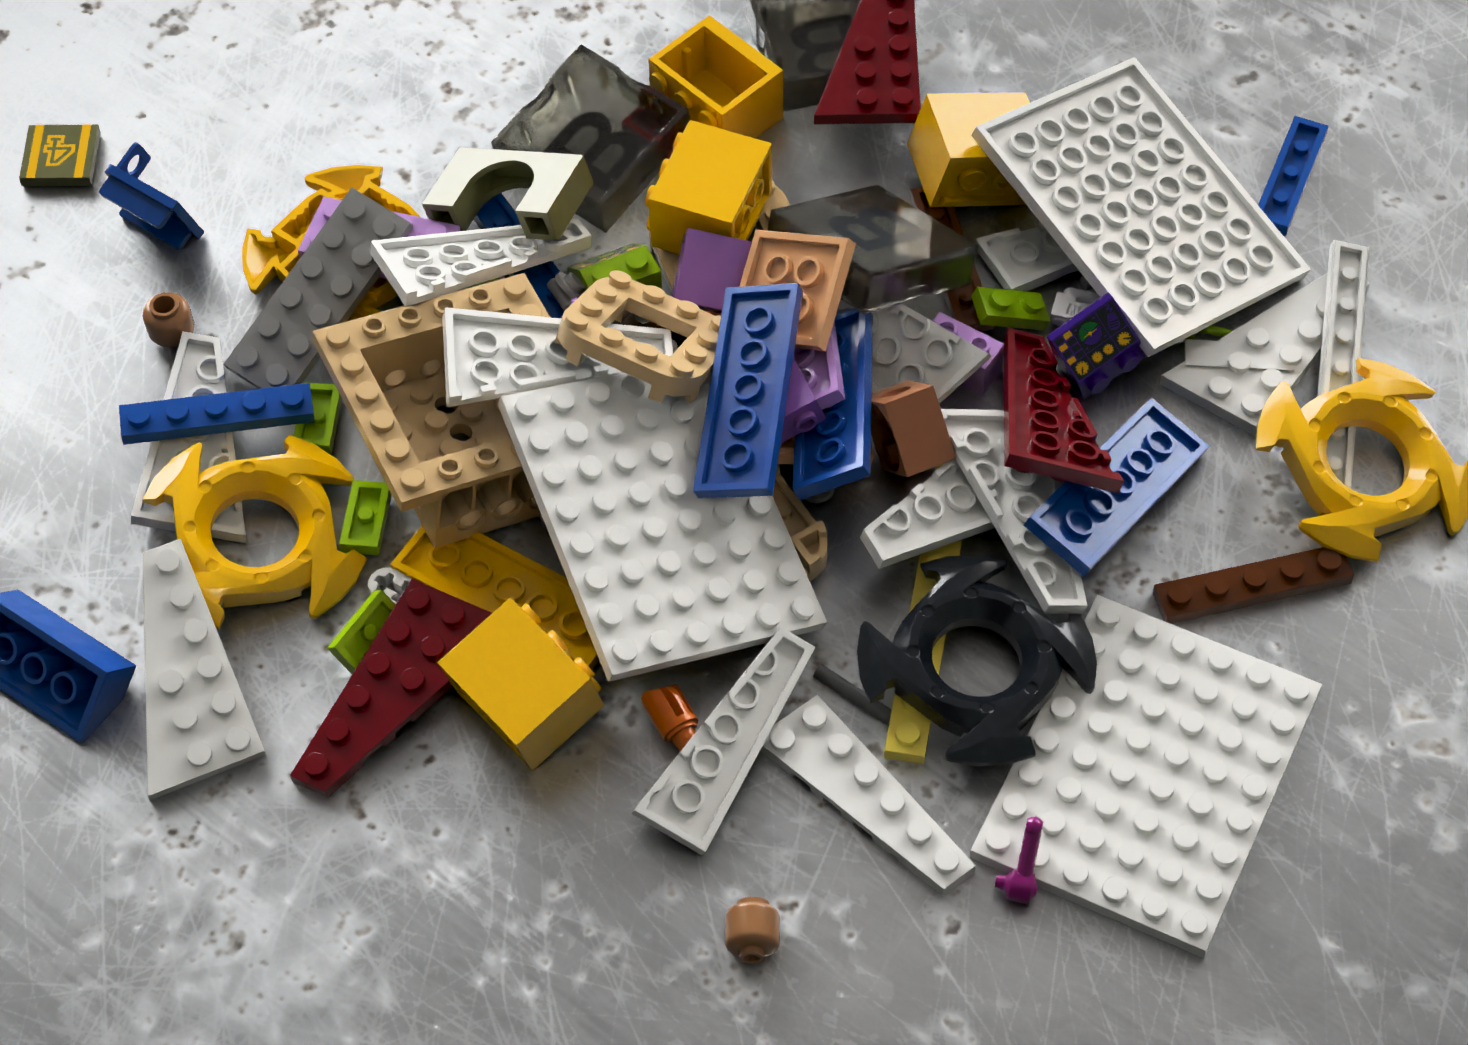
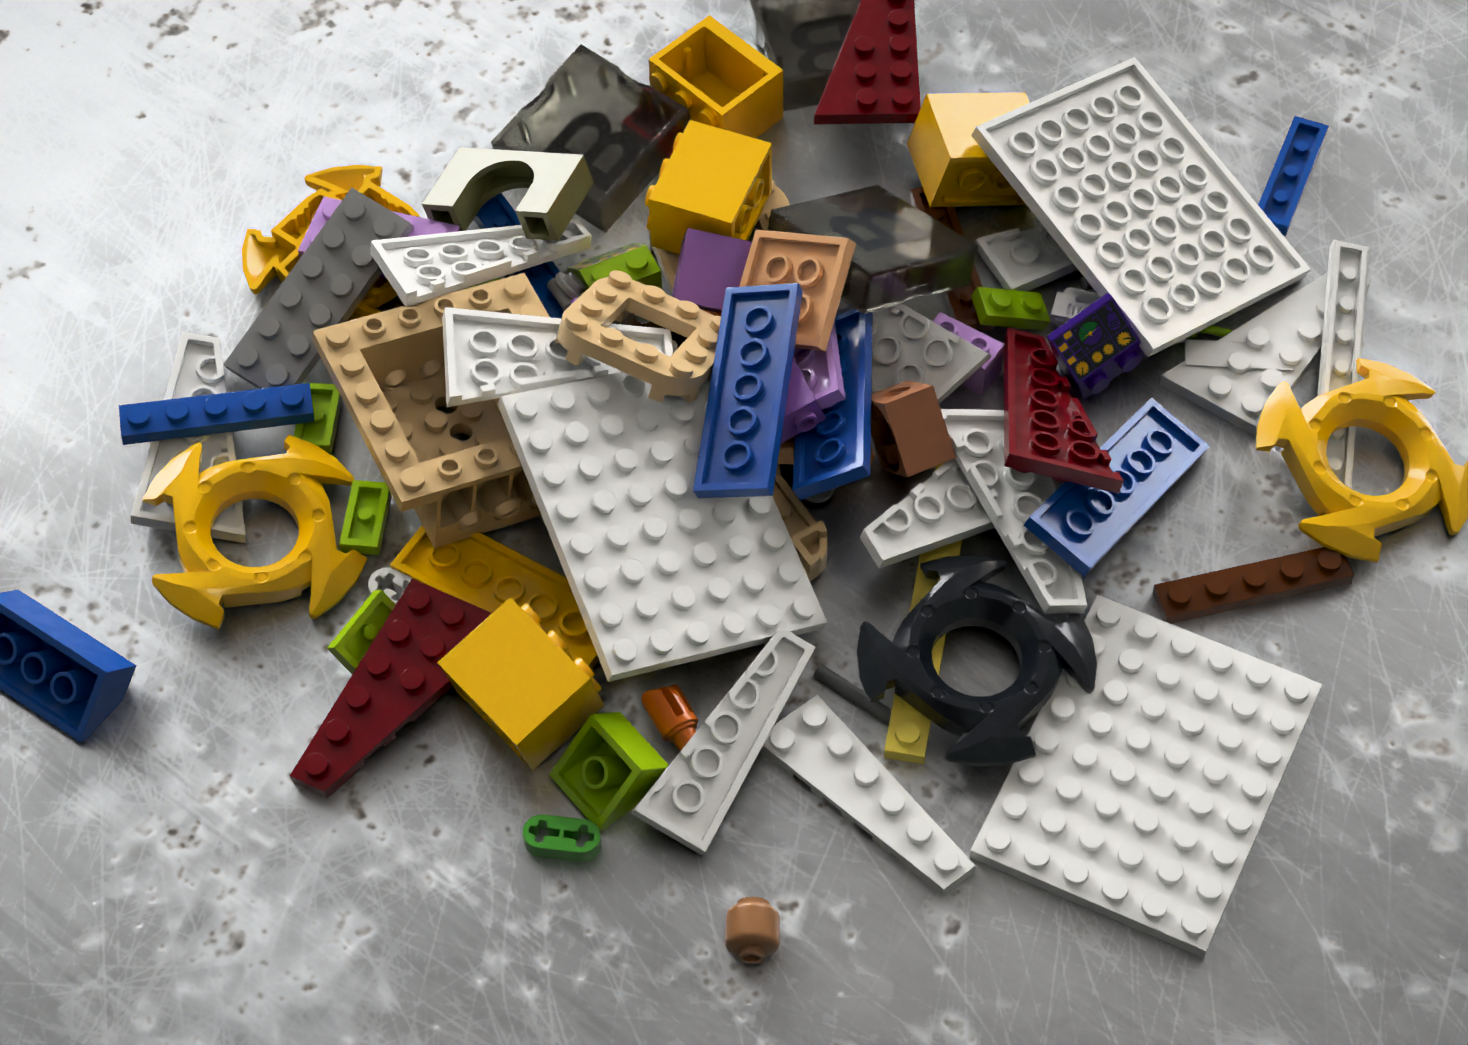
olive tile [19,124,101,186] -> none
blue piece [99,142,204,250] -> none
medium nougat head [142,292,195,347] -> none
white wing [142,539,266,800] -> none
magenta piece [995,817,1043,905] -> none
none -> bright green beam [523,814,602,862]
none -> lime slope [549,712,669,831]

